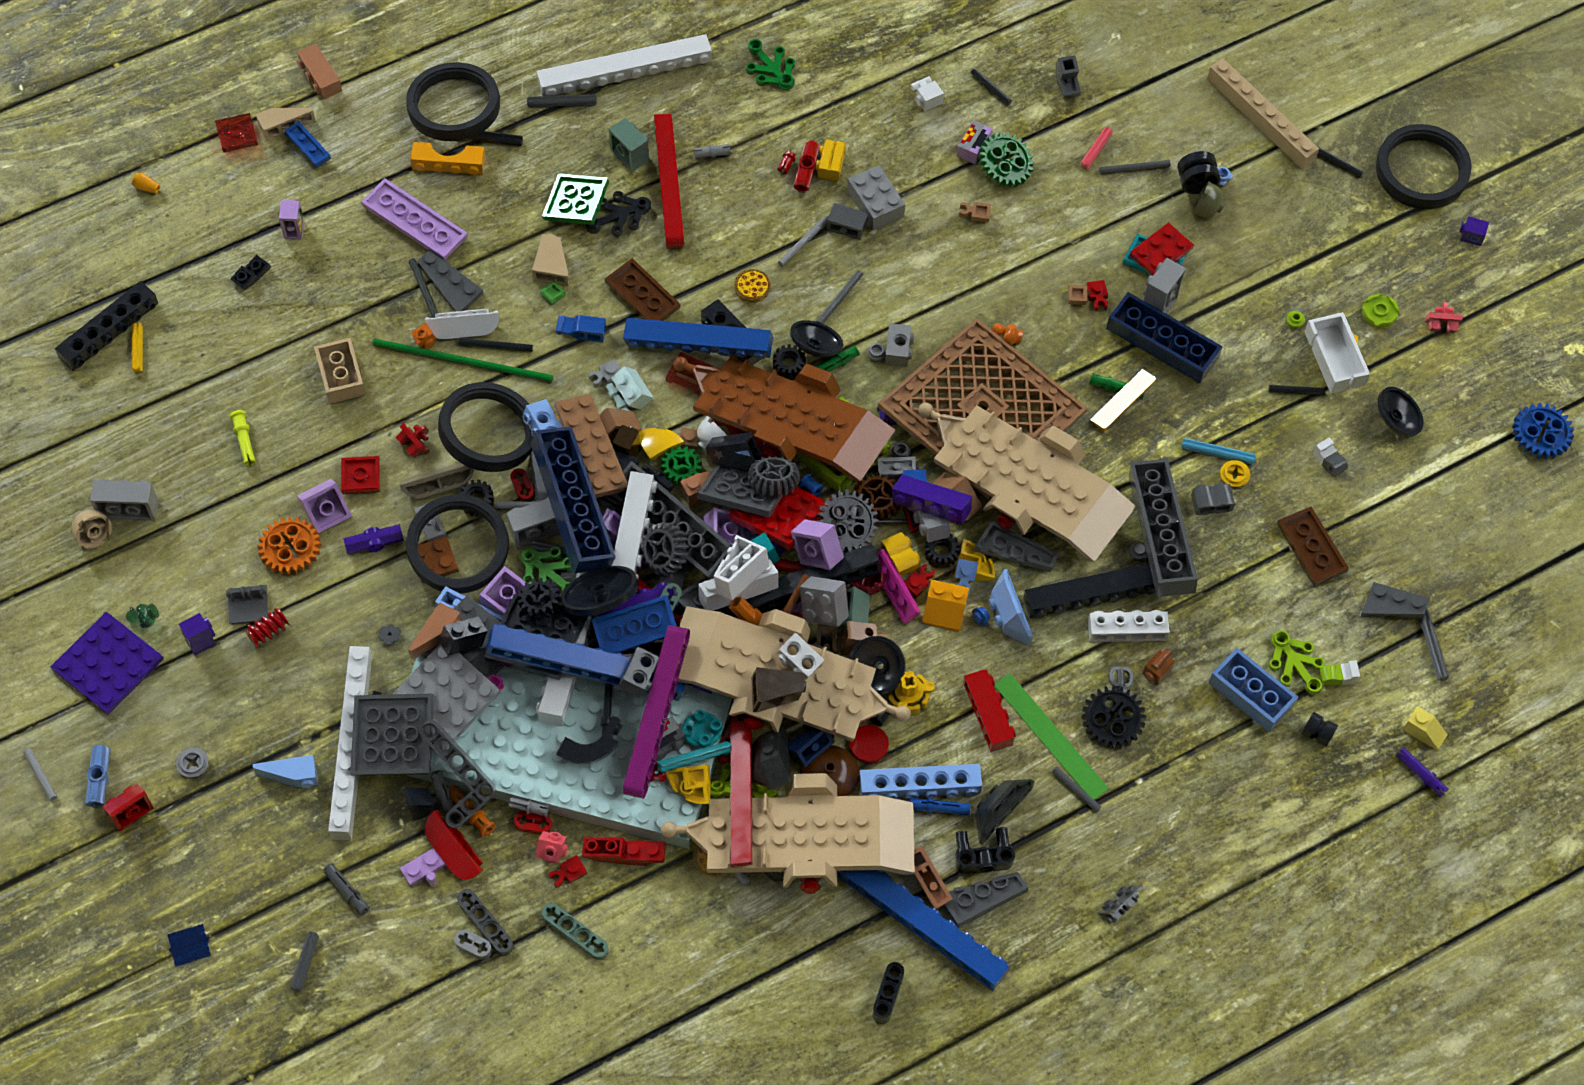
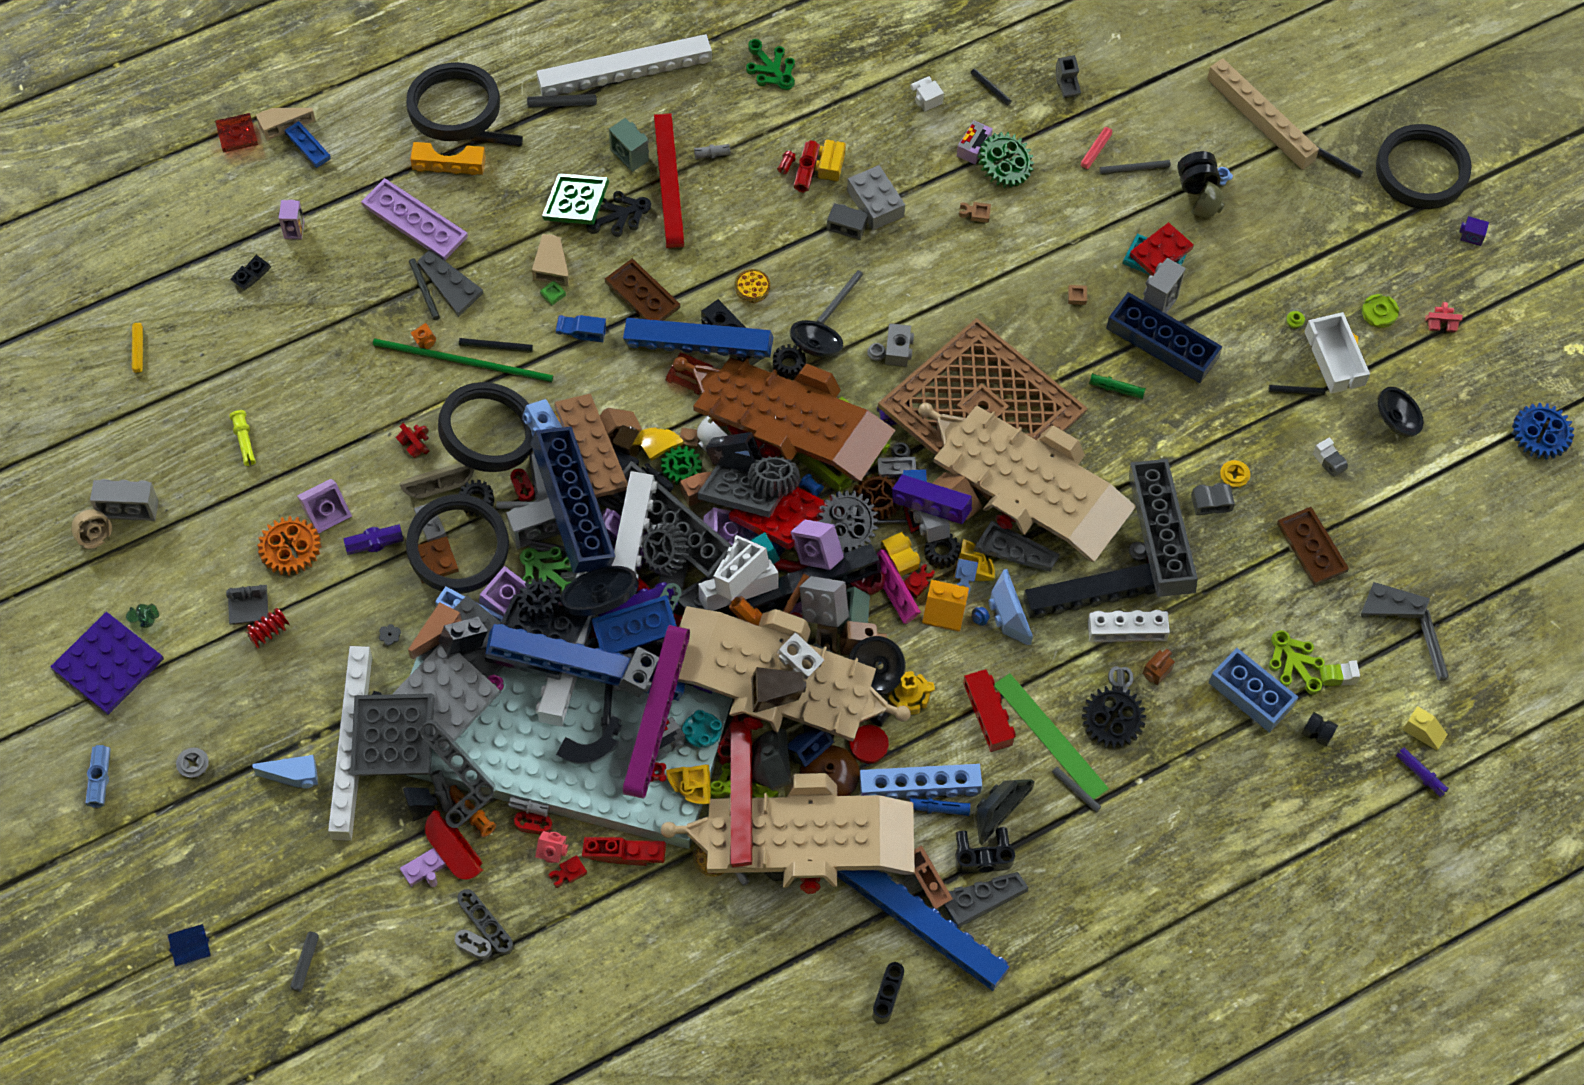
light grey bar [23,748,57,801] -> none
black brick [55,281,158,371] -> none
red slope [103,784,154,832] -> none
light orange cone [132,172,160,194] -> none
dark purple brick [179,613,216,655] -> none
nougat brick [297,44,342,99] -> none
tan brick [314,337,366,404] -> none
dark grey pin [323,863,370,916] -> none
red plate [341,456,380,494] -> none
white brick [425,309,499,339] -> none
sand green beam [542,903,609,960] -> none
light grey plate [589,359,621,387] -> none
light aqua brick [606,366,654,411] -> none
teal axle [657,741,731,772] -> none
light grey bar [778,215,828,267] -> none
green pin [817,345,860,372] -> none
orange animal [992,323,1023,345] -> none
red plate [1086,280,1108,311] -> none
slope [1090,369,1157,433] -> none
dark grey hinge [1098,885,1143,924] -> none
medium azure axle [1182,438,1256,465] -> none

